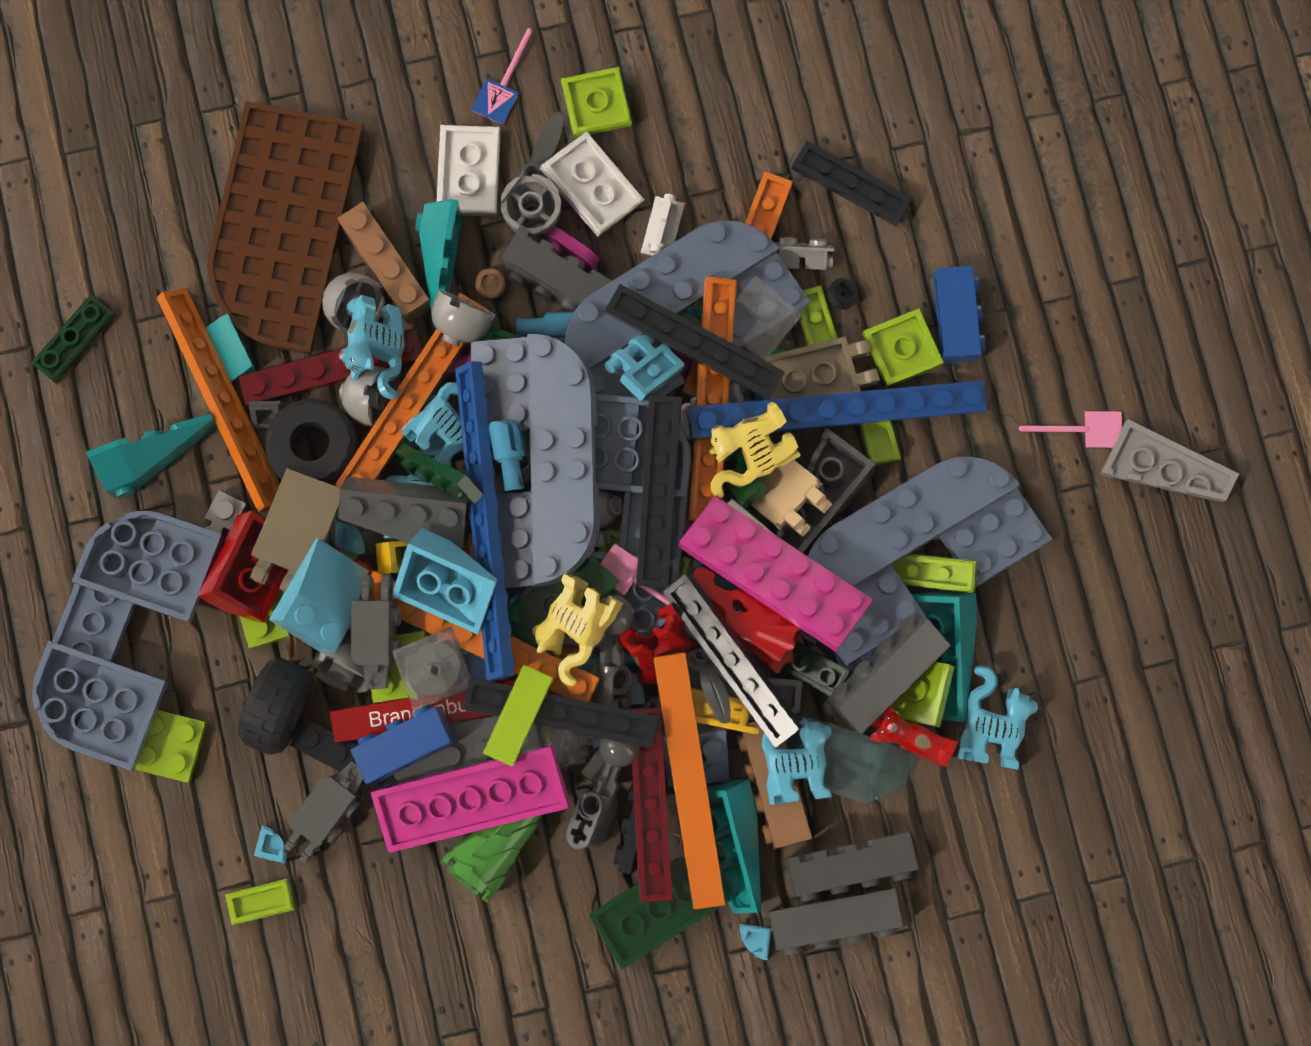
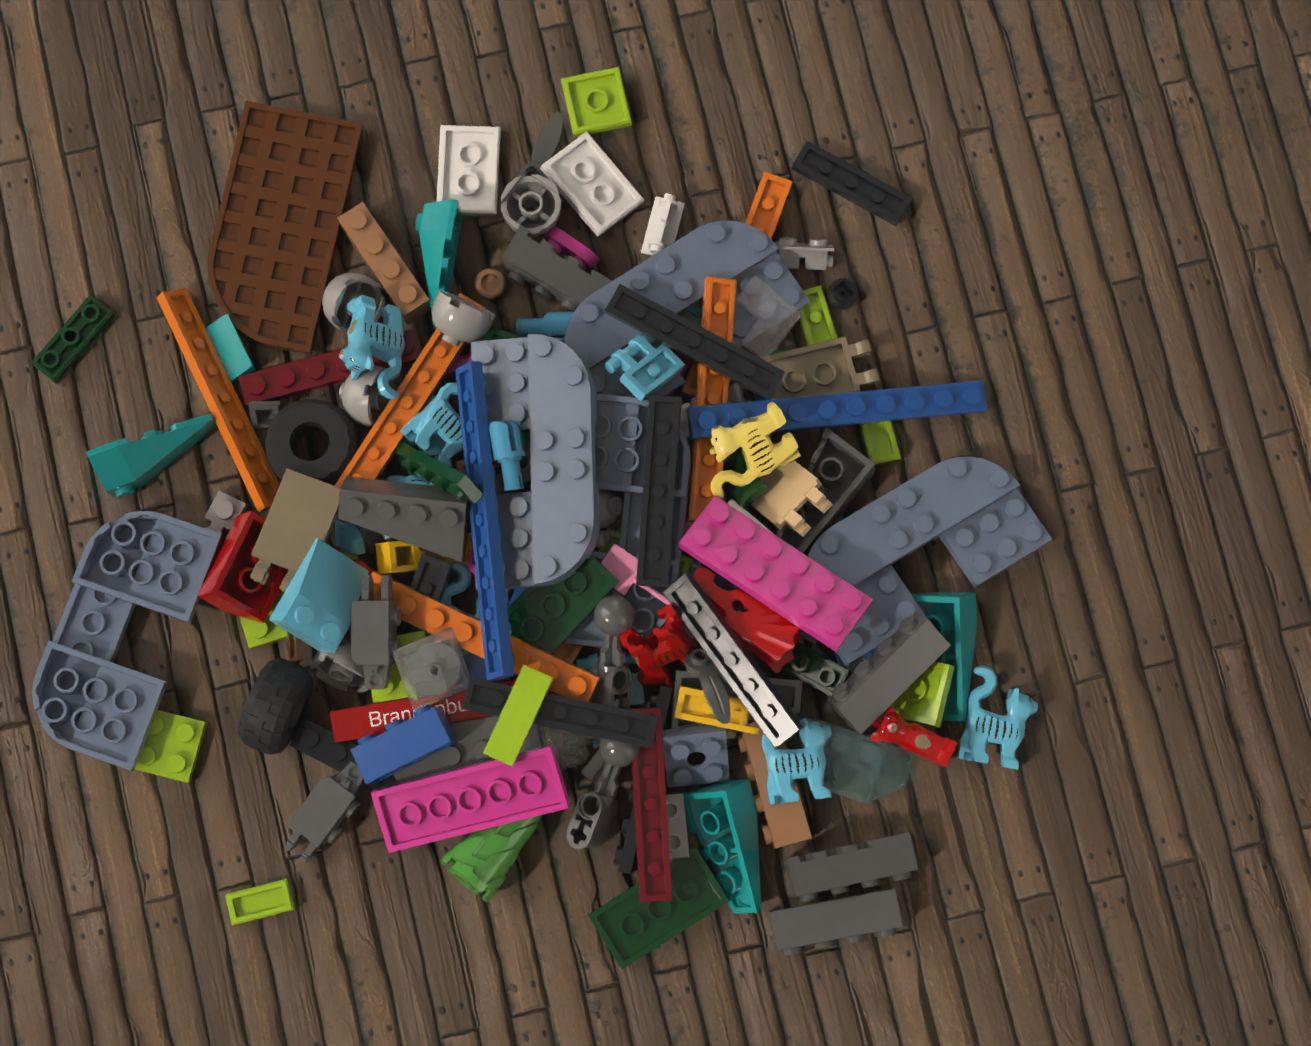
medium azure tile [254,825,287,864] -> none
medium azure slope [392,528,498,635] -> none
piece [471,28,532,125] -> none
light yellow animal [532,574,623,687] -> none
orange tile [654,652,725,910] -> none
medium azure tile [740,924,772,961] -> none
lime plate [862,308,944,388] -> none
lime tile [892,553,978,593] -> none
blue brick [933,266,985,364] -> none
bright pink piece [1019,411,1122,448] -> none
light grey wing [1099,419,1239,503] -> none

